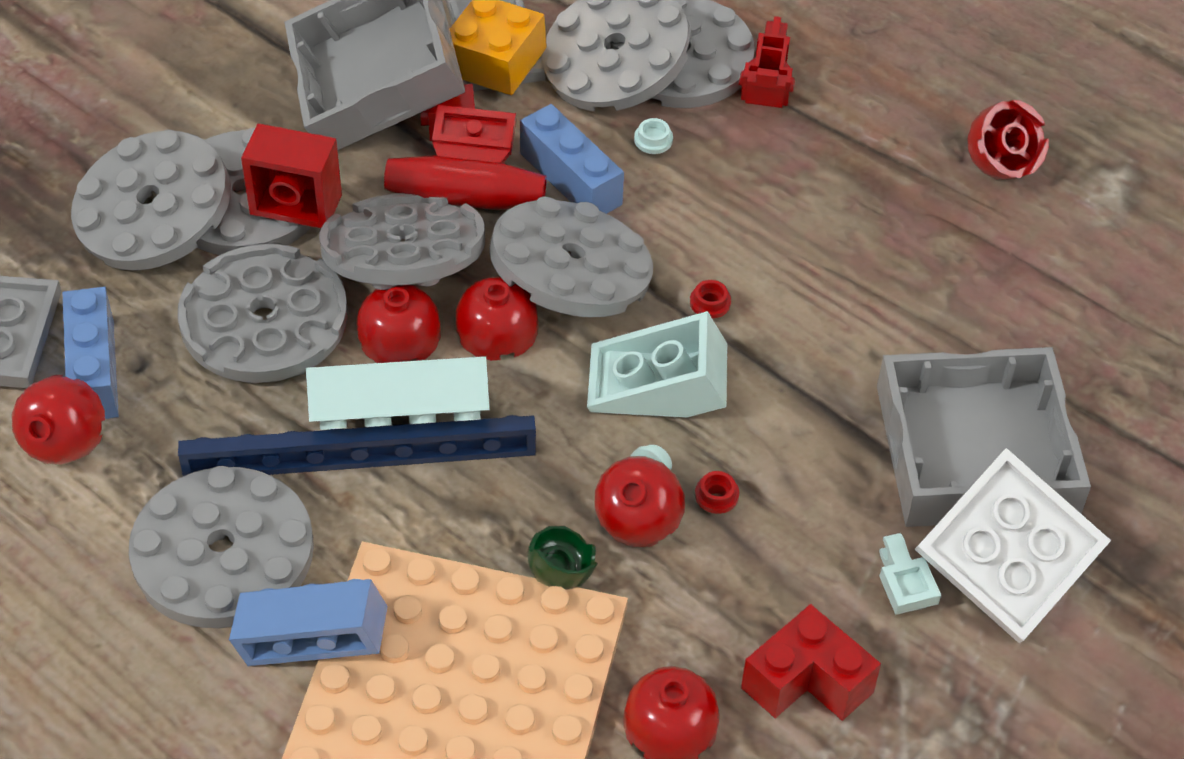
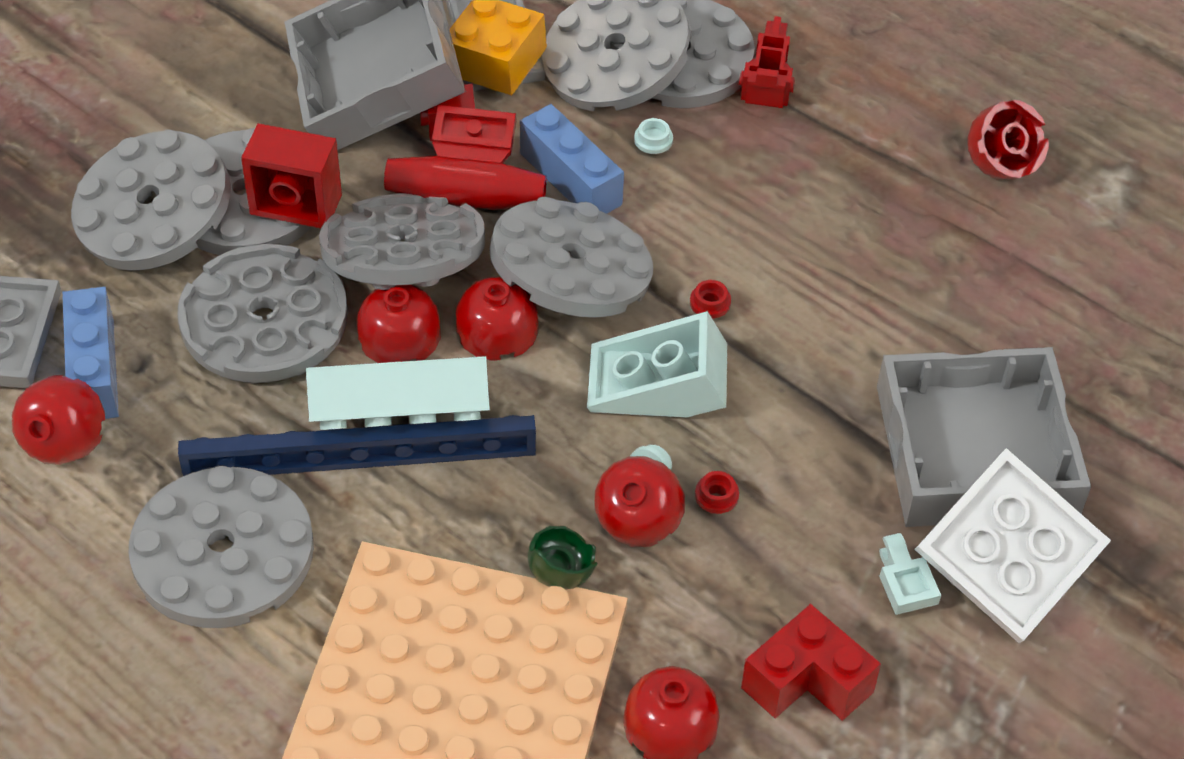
medium blue brick [229,579,388,666] -> none

